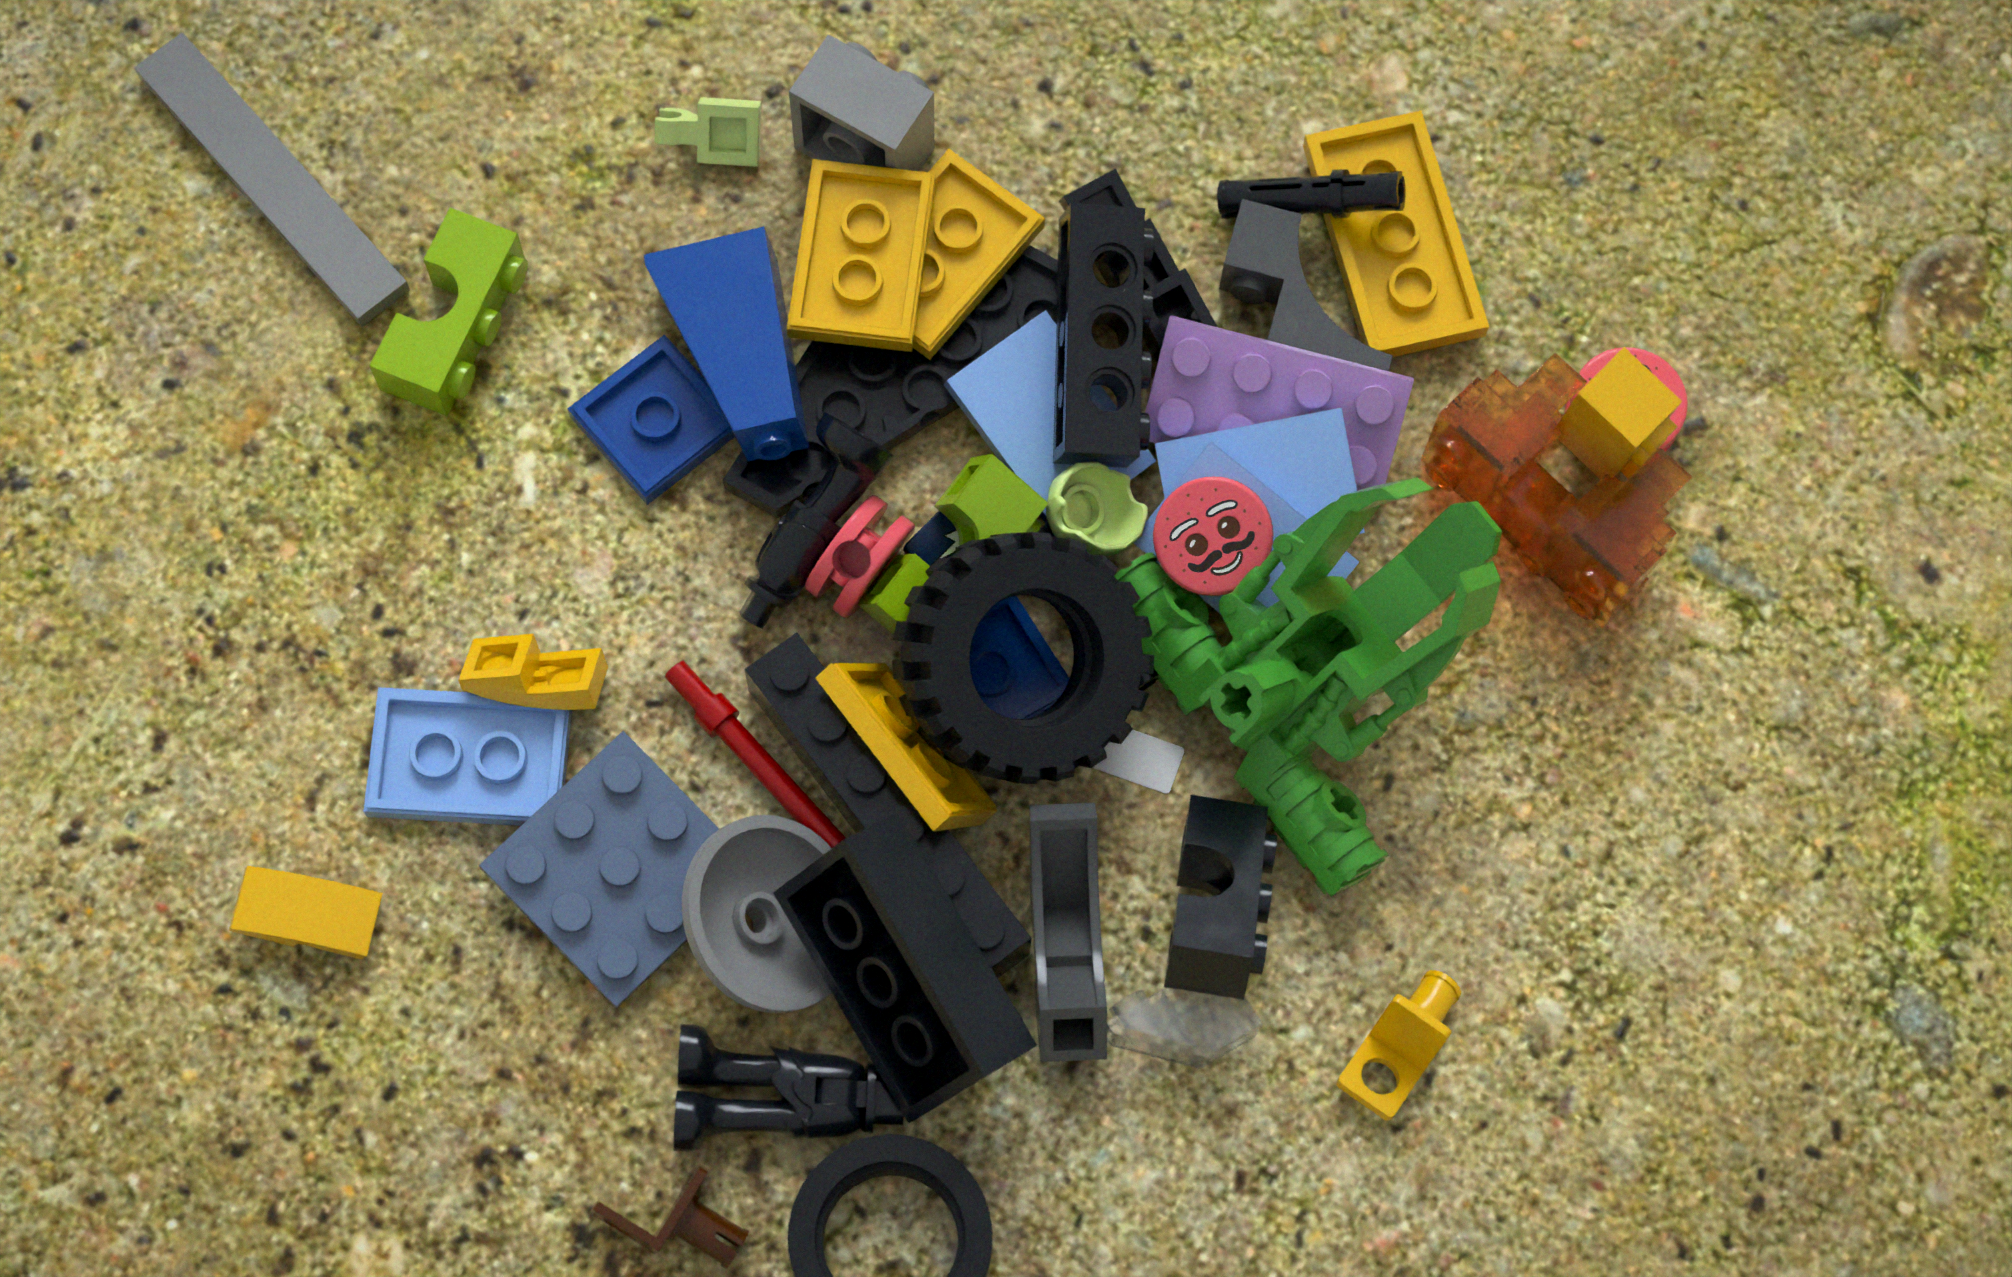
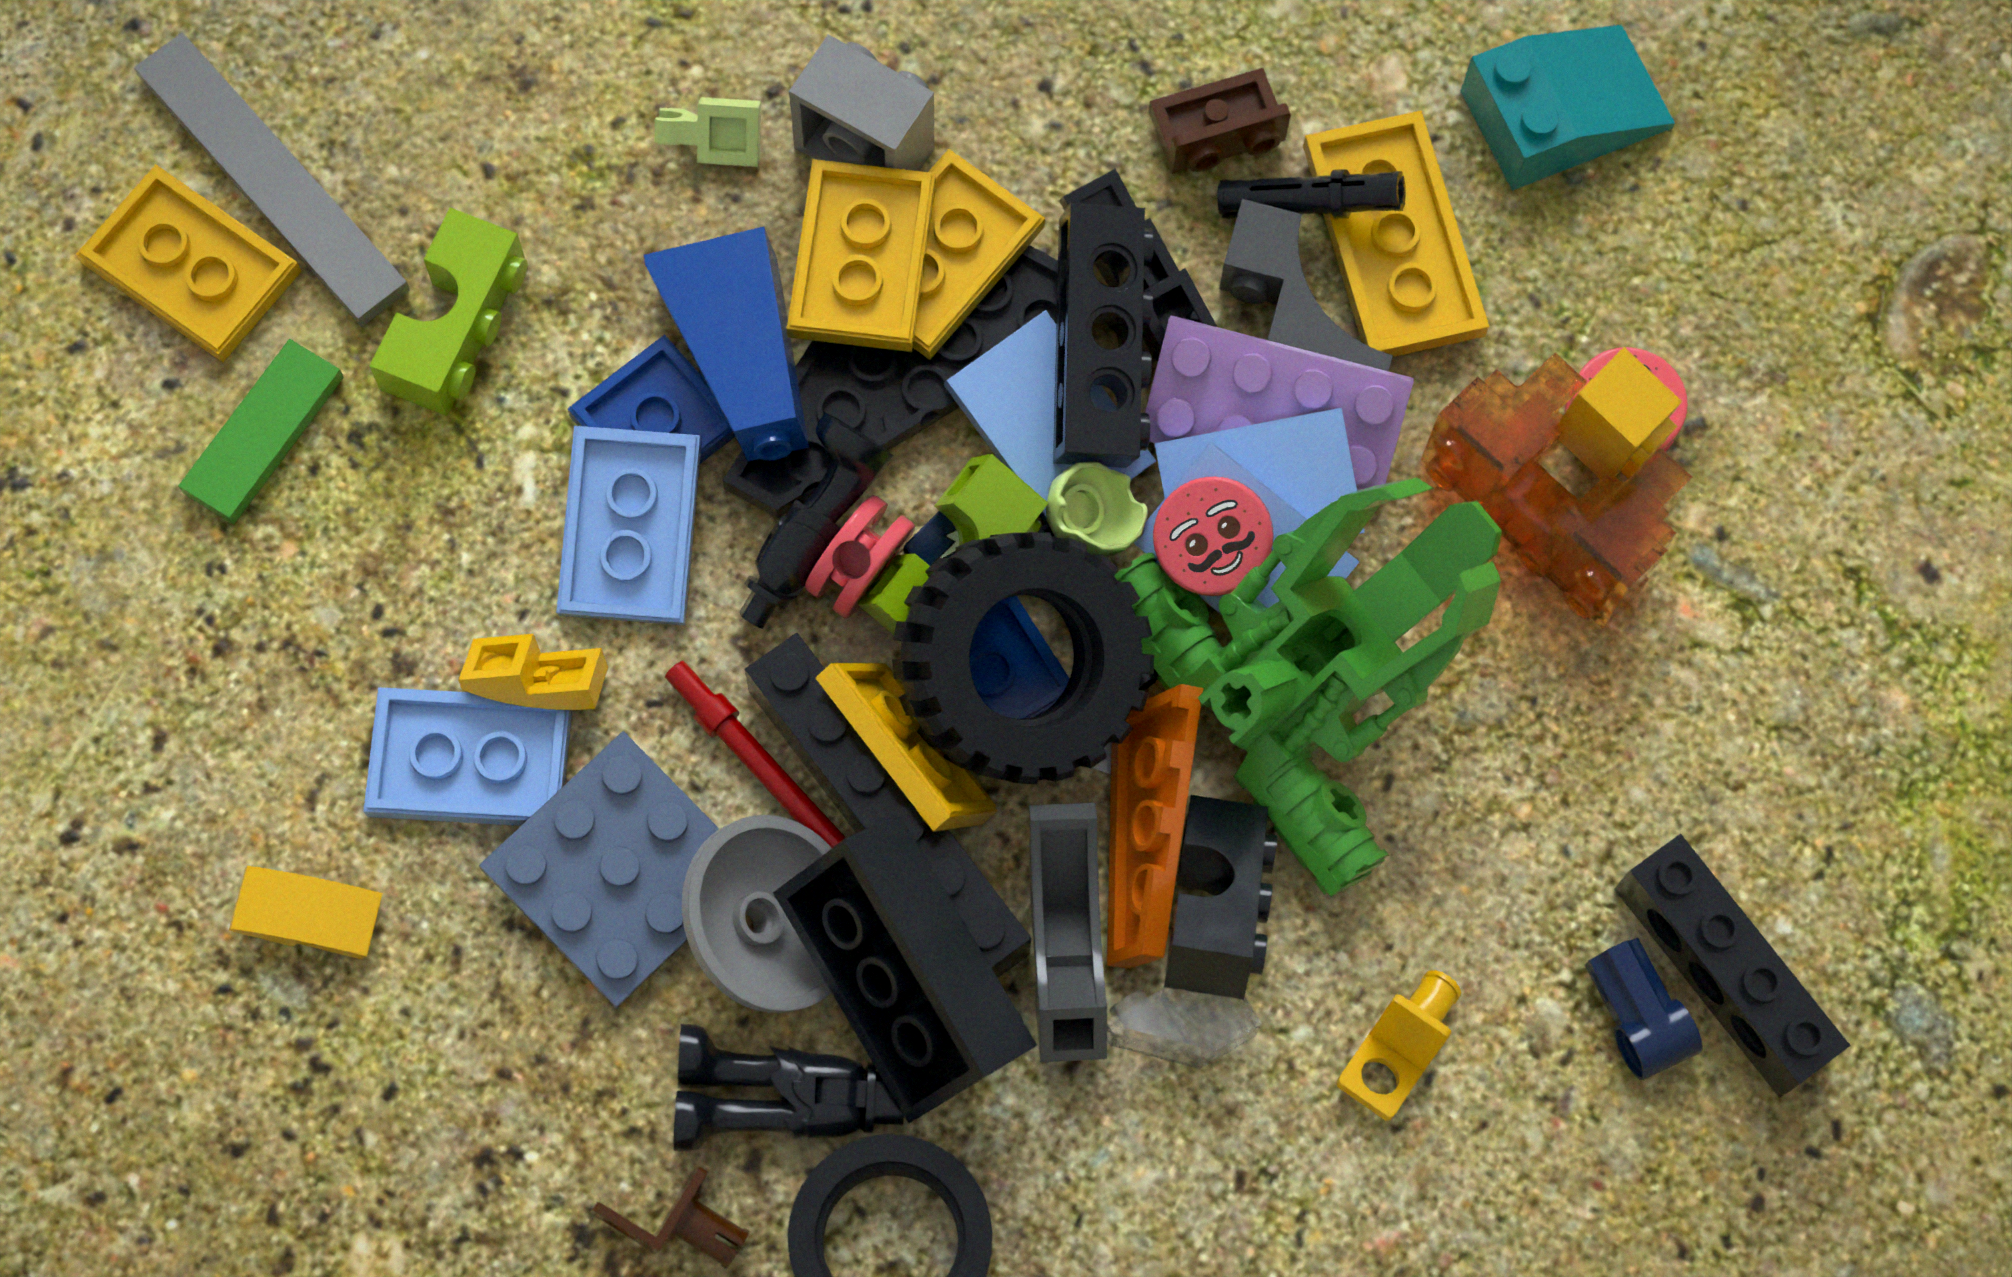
none -> yellow tile [76,164,302,362]
none -> bright green tile [178,339,344,525]
none -> light blue tile [556,426,702,626]
none -> orange wing [1107,684,1204,969]
none -> reddish brown bracket [1148,68,1291,174]
none -> teal slope [1460,24,1675,191]
none -> dark blue piece [1585,938,1703,1080]
none -> black brick [1614,833,1851,1098]

